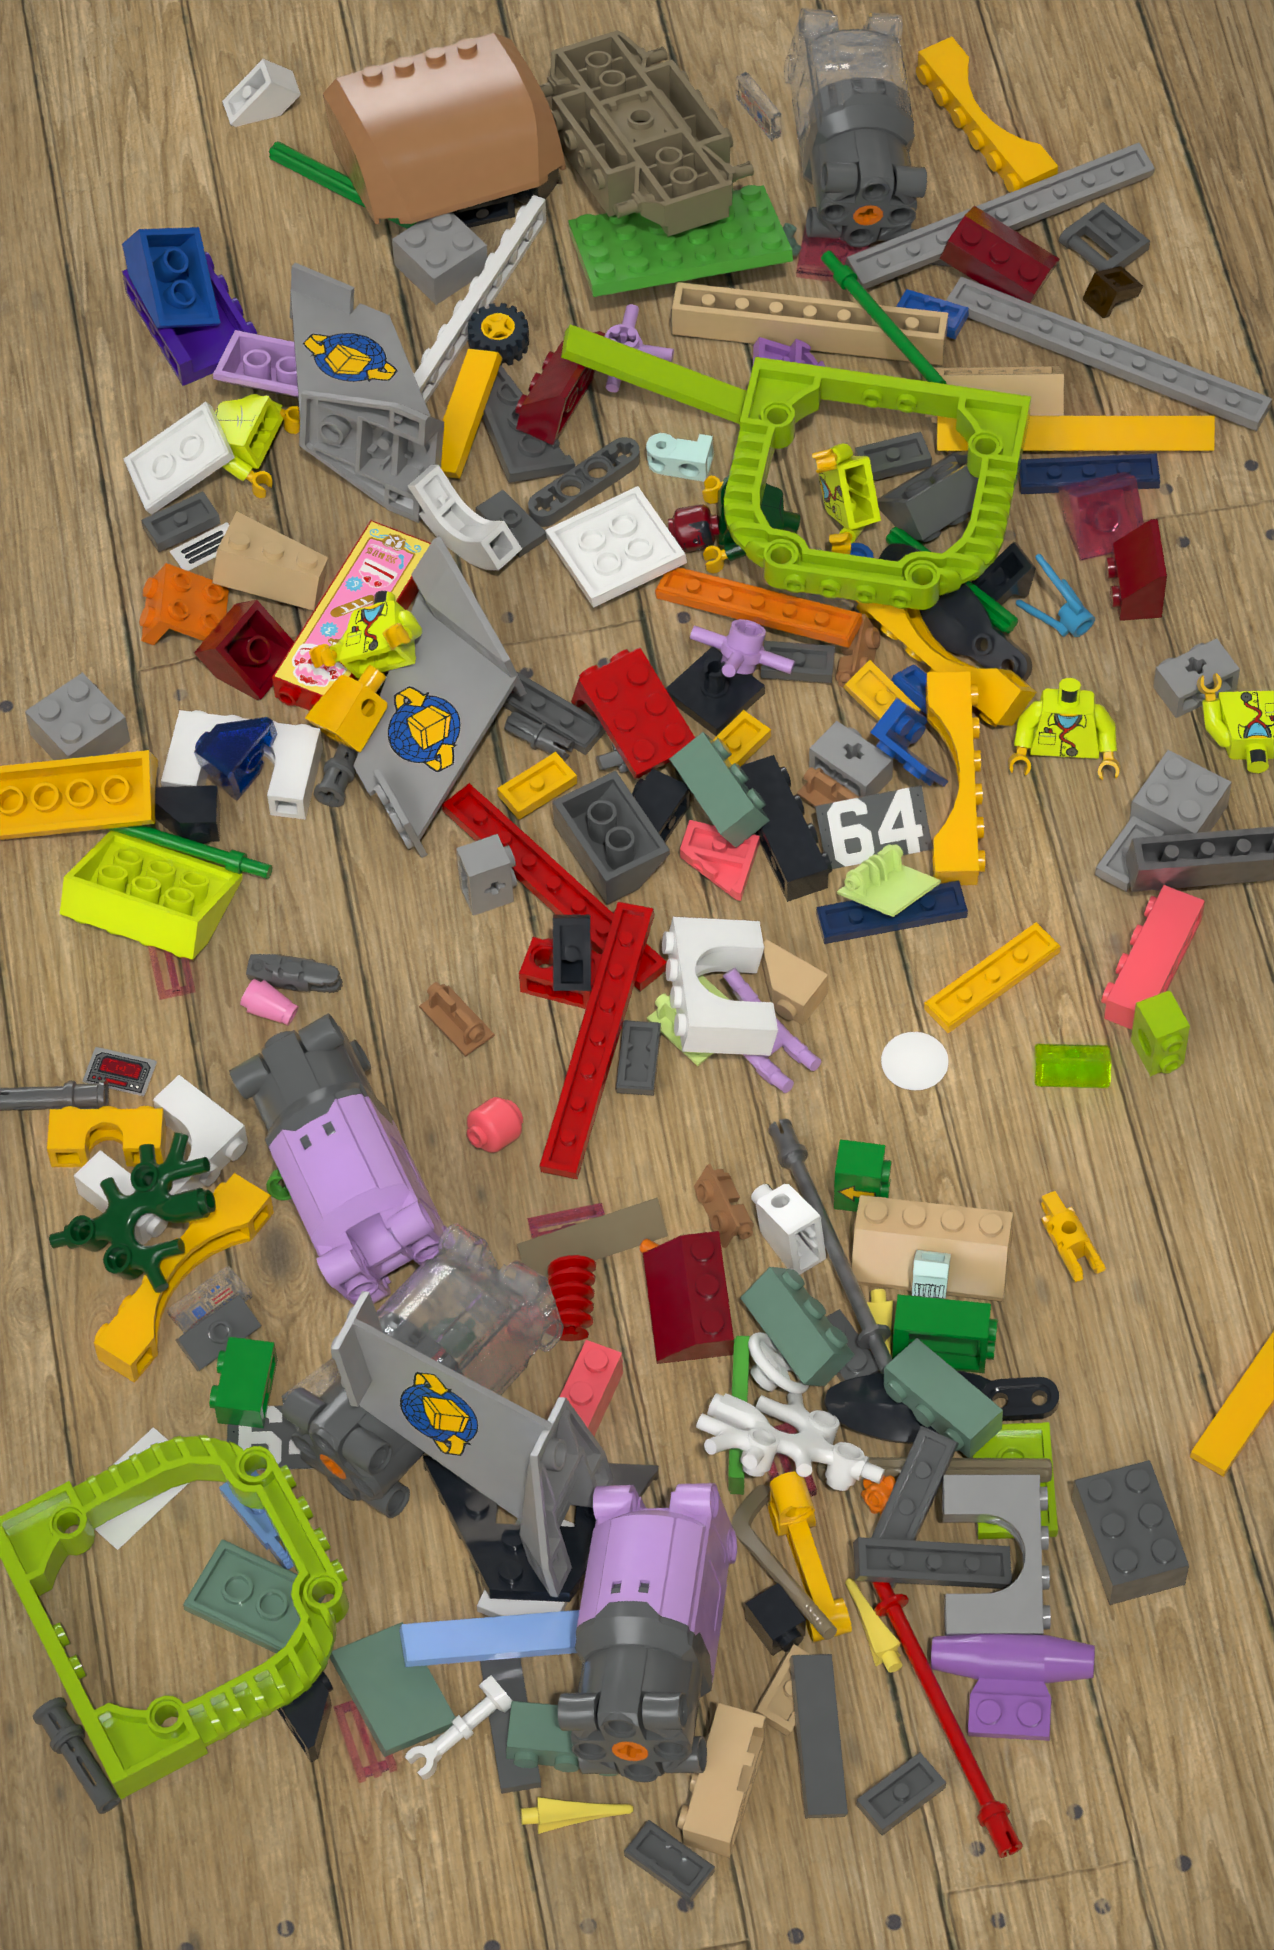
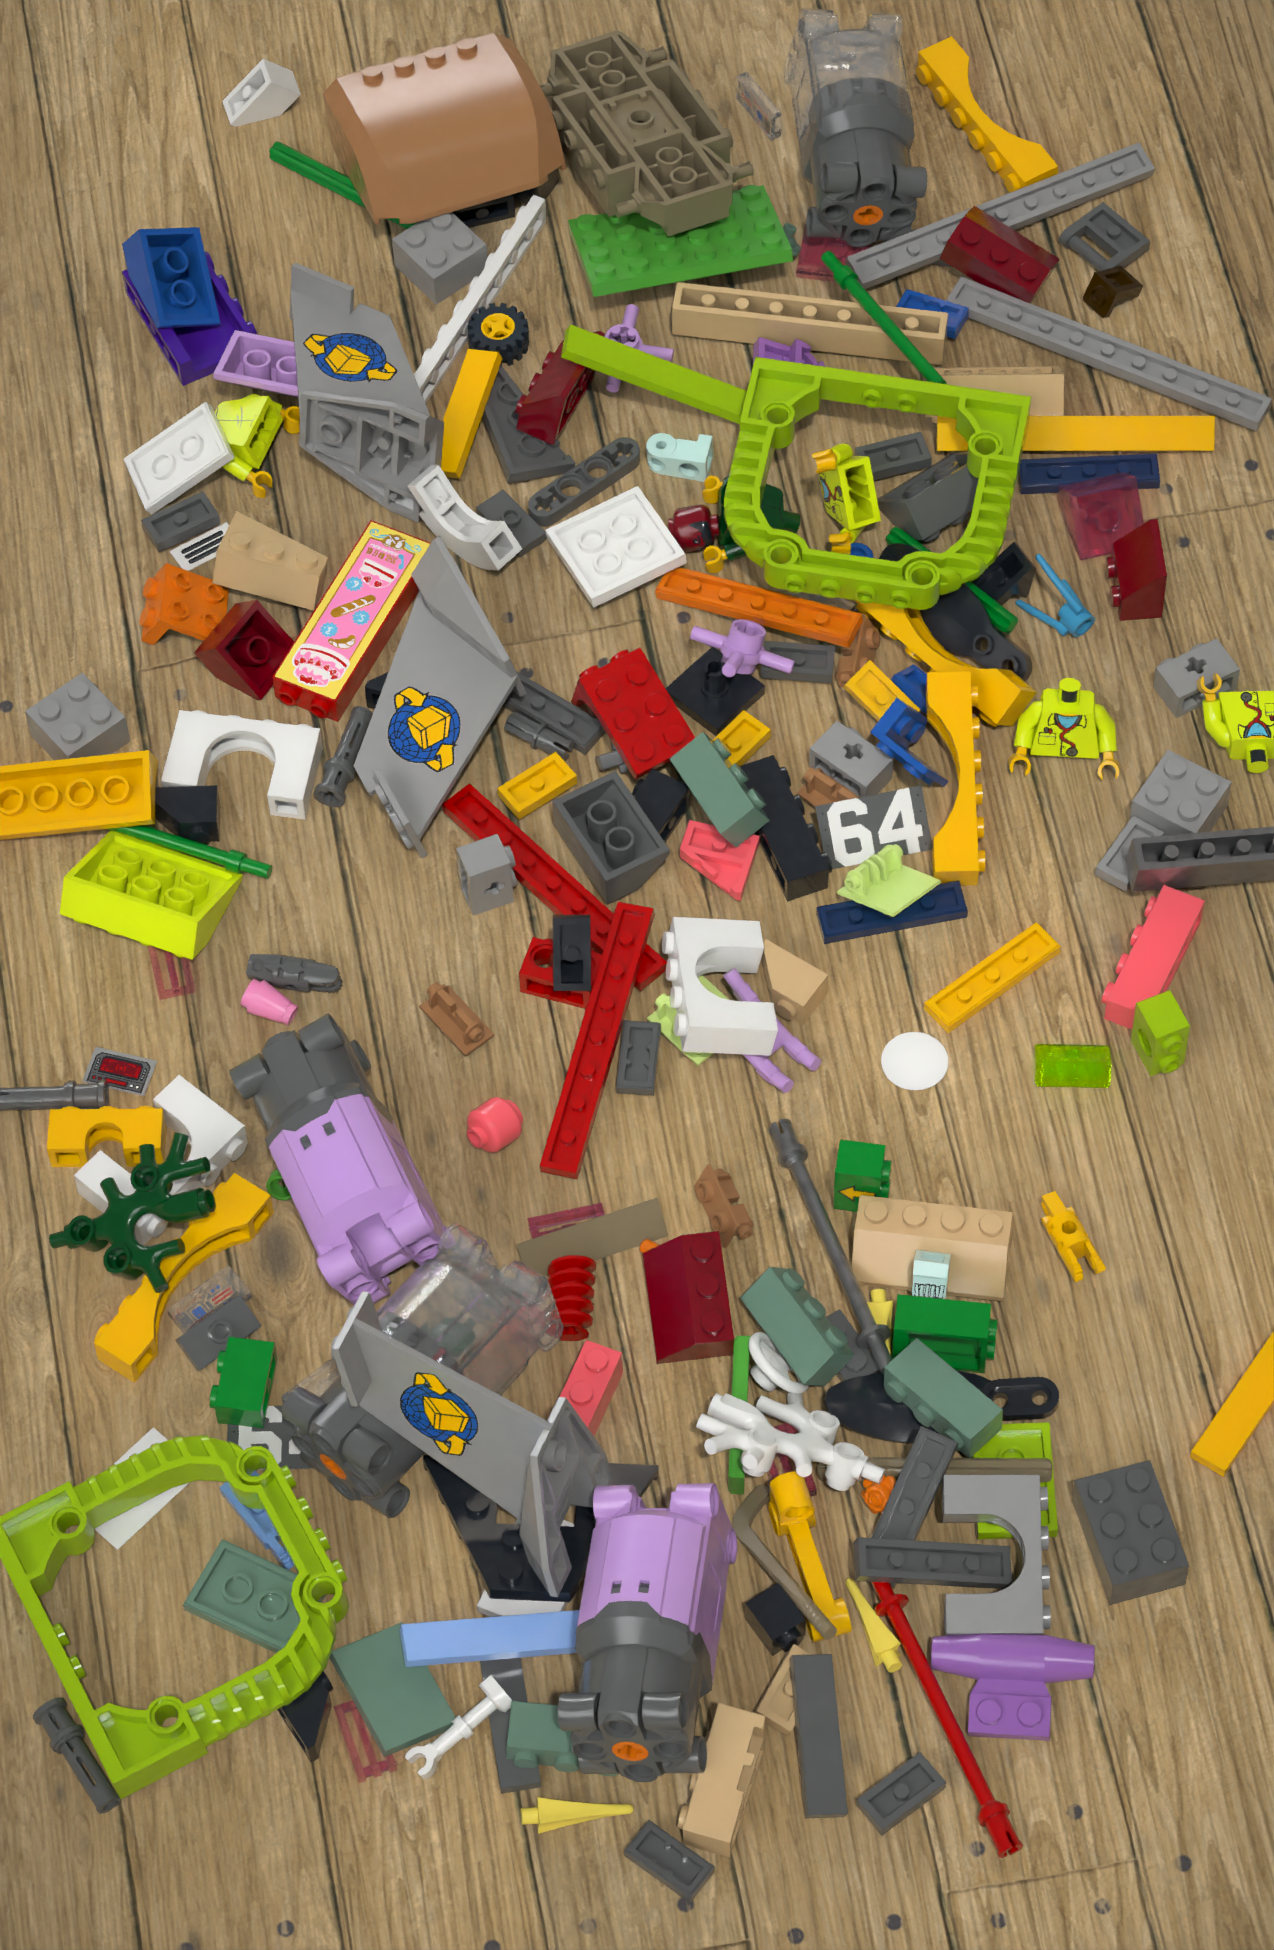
clear blue slope [194,717,277,801] -> none
yellow torso [305,665,388,753] -> none
neon yellow torso [309,591,422,679] -> none
white torso [751,1184,827,1275] -> none

